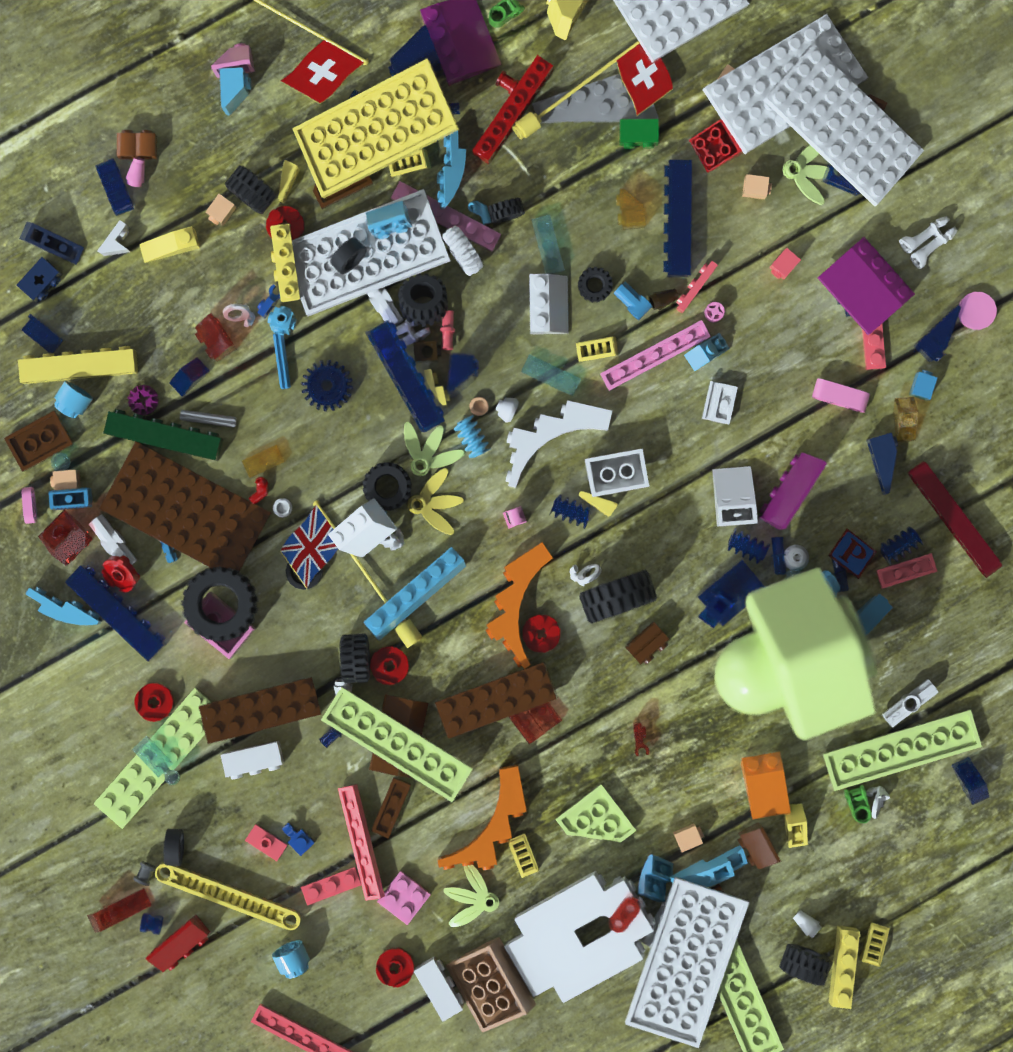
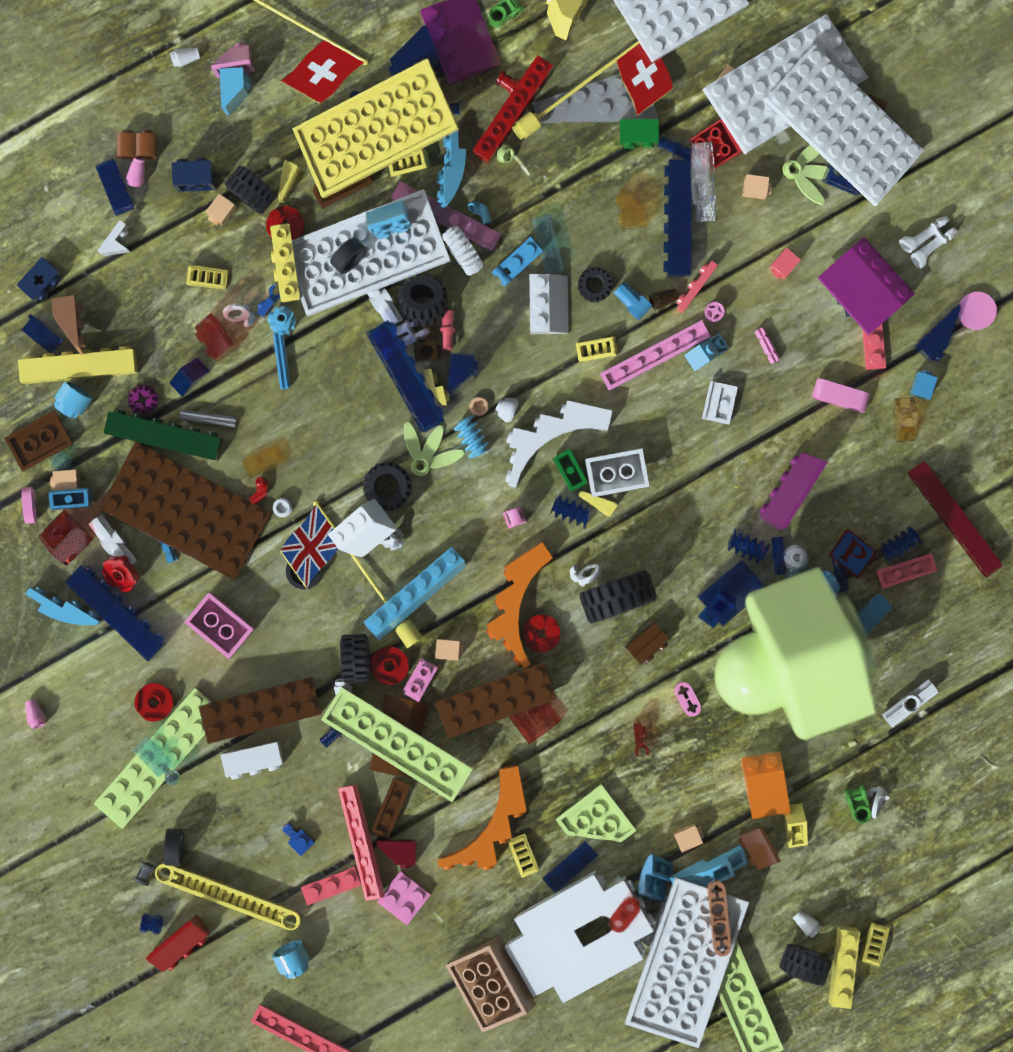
dark blue slope [19,222,84,265] -> none
clear red slope [87,888,152,933] -> none
light yellow slope [140,226,200,263] -> none
black tyre [181,567,259,641] -> none
coral plate [245,824,288,861] -> none
clear blue gear [301,360,353,412] -> none
red plate [376,948,414,988] -> none
light yellow plant [407,468,464,535] -> none
white brick [414,956,464,1021] -> none
yellowish green plant [444,865,499,927] -> none
black tyre [488,198,525,223] -> none
clear light blue plate [521,354,581,397] -> none
white slope [712,466,758,527] -> none
yellowish green plate [822,709,982,791] -> none
dark blue slope [866,432,898,495] -> none
clear blue slope [952,757,990,805] -> none
none -> bright pink cone [25,699,46,729]
none -> nougat slope [51,295,86,355]
none -> white cone [170,47,200,68]
none -> dark blue brick [171,158,217,192]
none -> light yellow slope [186,265,228,290]
none -> dark red slope [377,839,417,869]
none -> bright pink window [403,658,438,702]
none -> light nougat brick [435,639,464,660]
none -> dark azure plate [492,236,544,287]
none -> yellowish green plate [497,145,514,163]
none -> clear blue tile [542,840,598,893]
none -> green brick [552,449,588,493]
none -> clear blue axle [657,135,695,161]
none -> bright pink beam [674,682,701,716]
none -> clear slope [691,142,718,222]
none -> nougat beam [707,880,731,957]
none -> bright pink axle [755,327,780,364]

